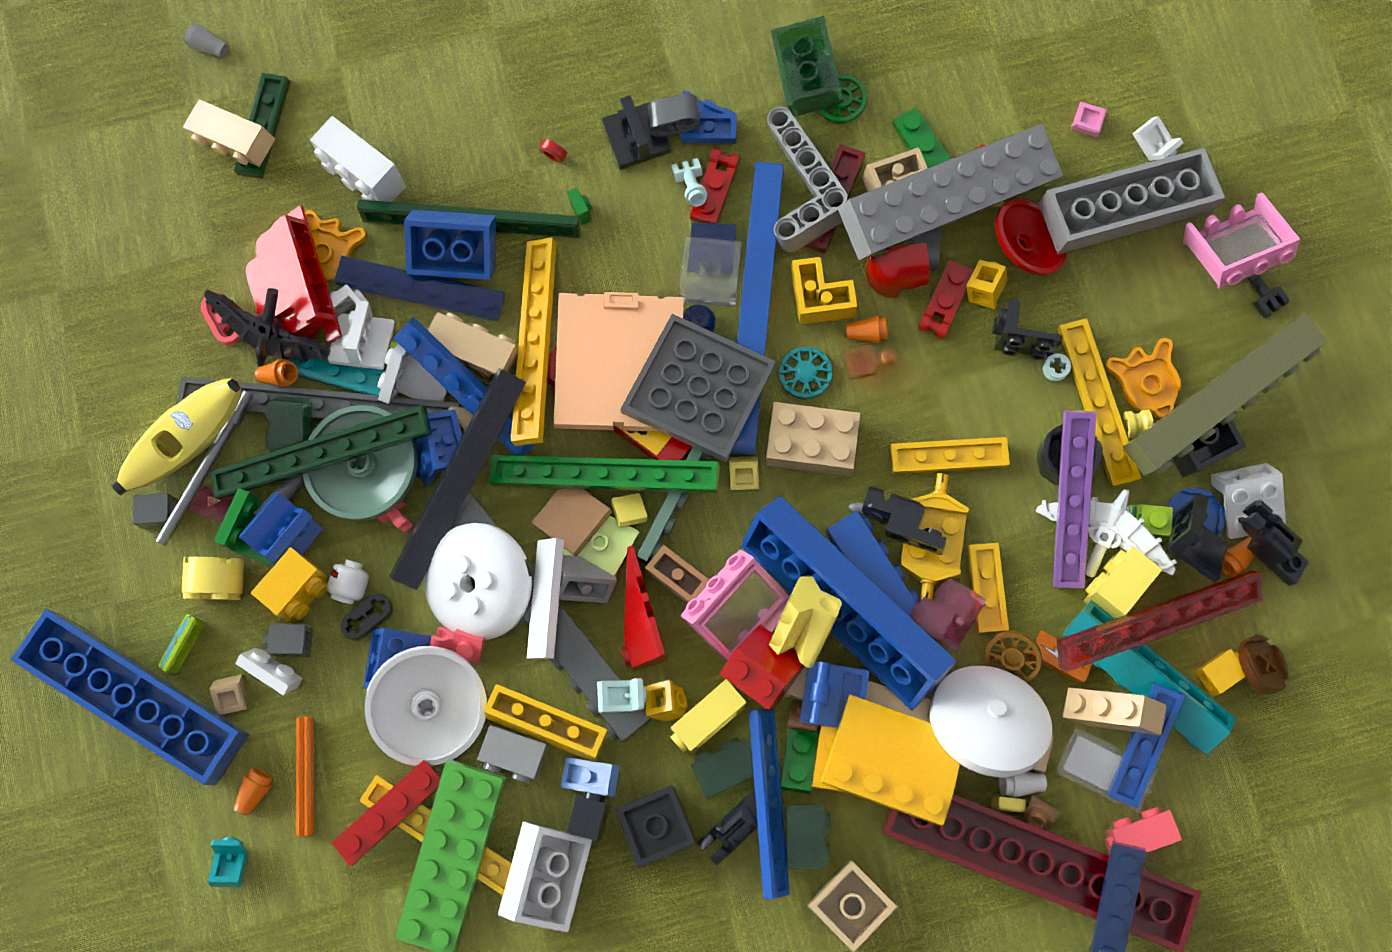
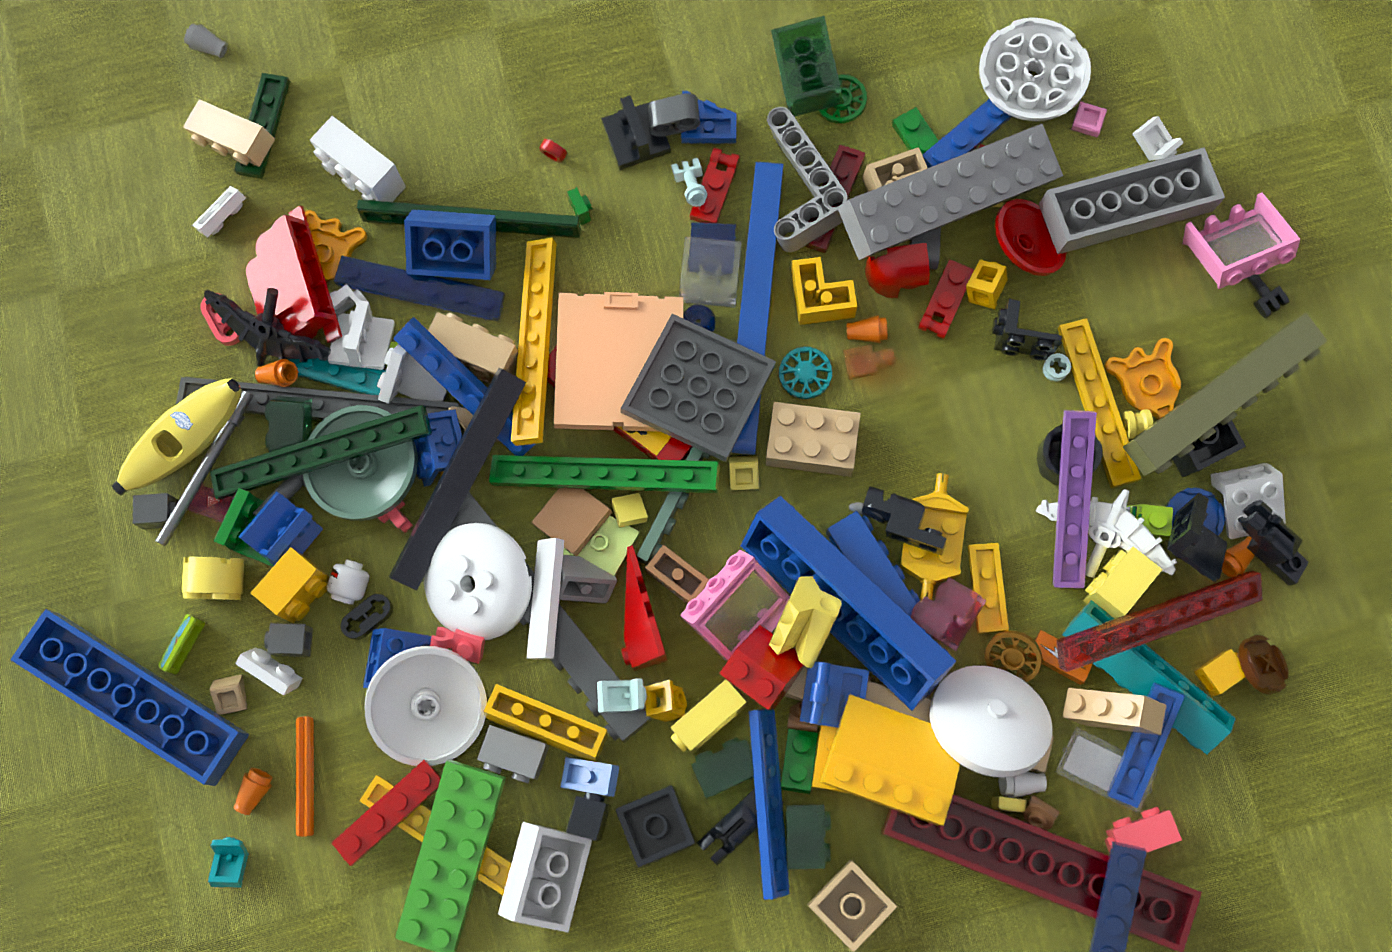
yellow plate [890,437,1010,474] -> none
none -> white plate [193,186,246,237]
none -> blue plate [922,99,1012,168]
none -> white brick [979,18,1091,121]

